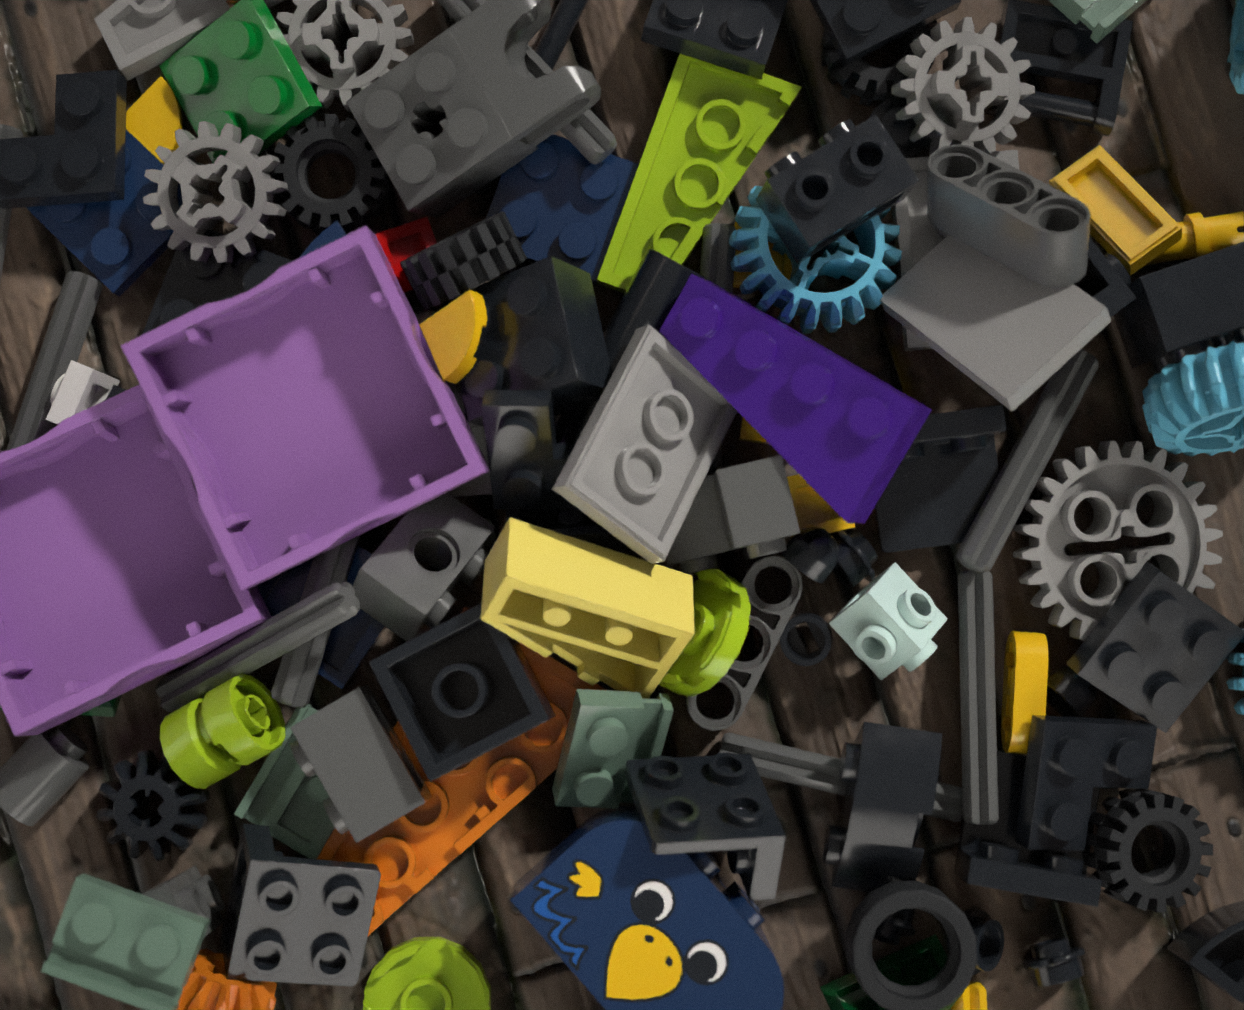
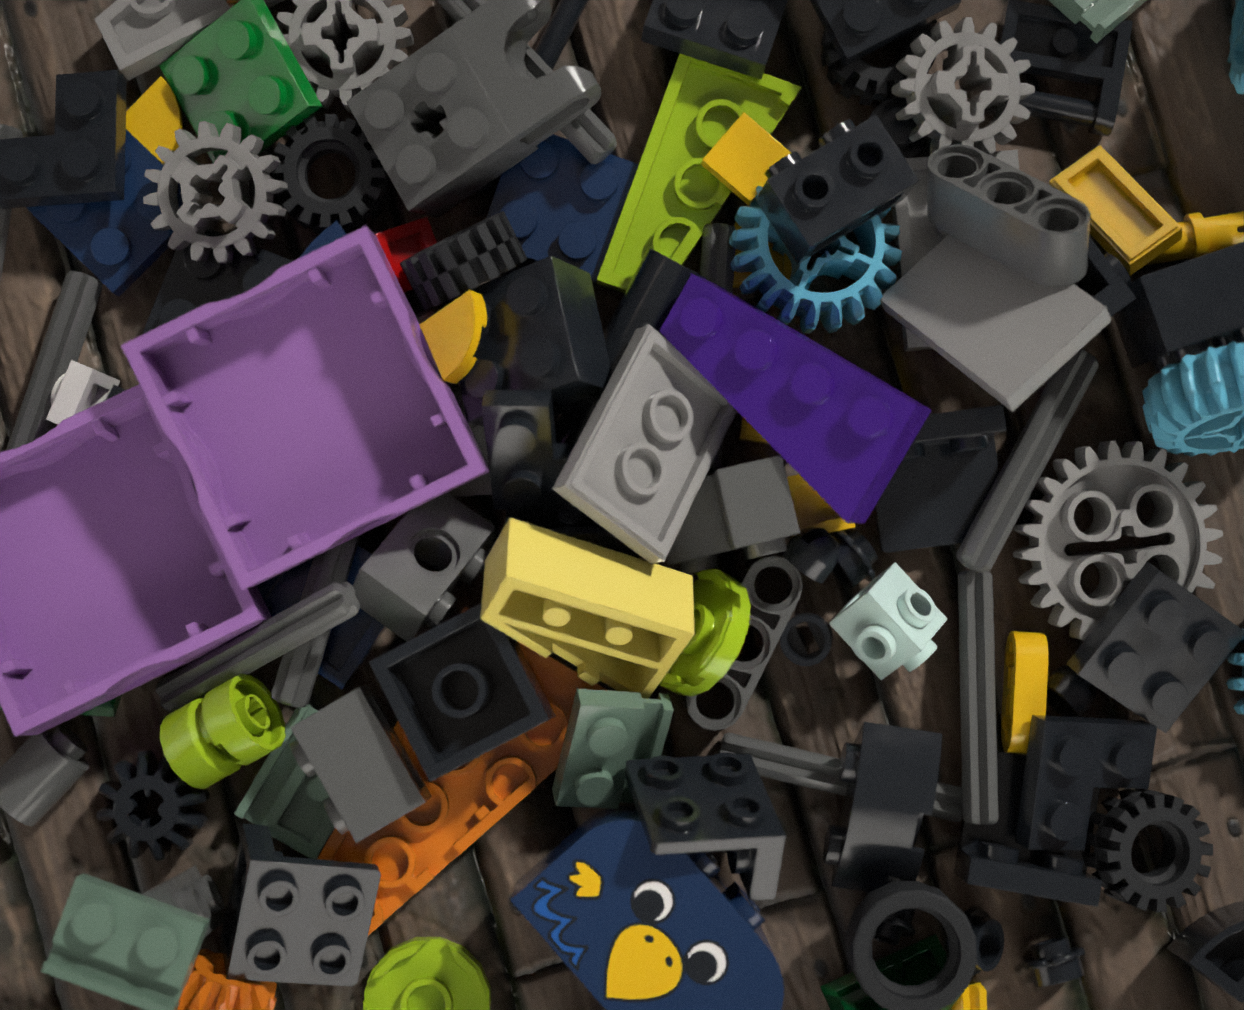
none -> yellow tile [701,112,791,206]

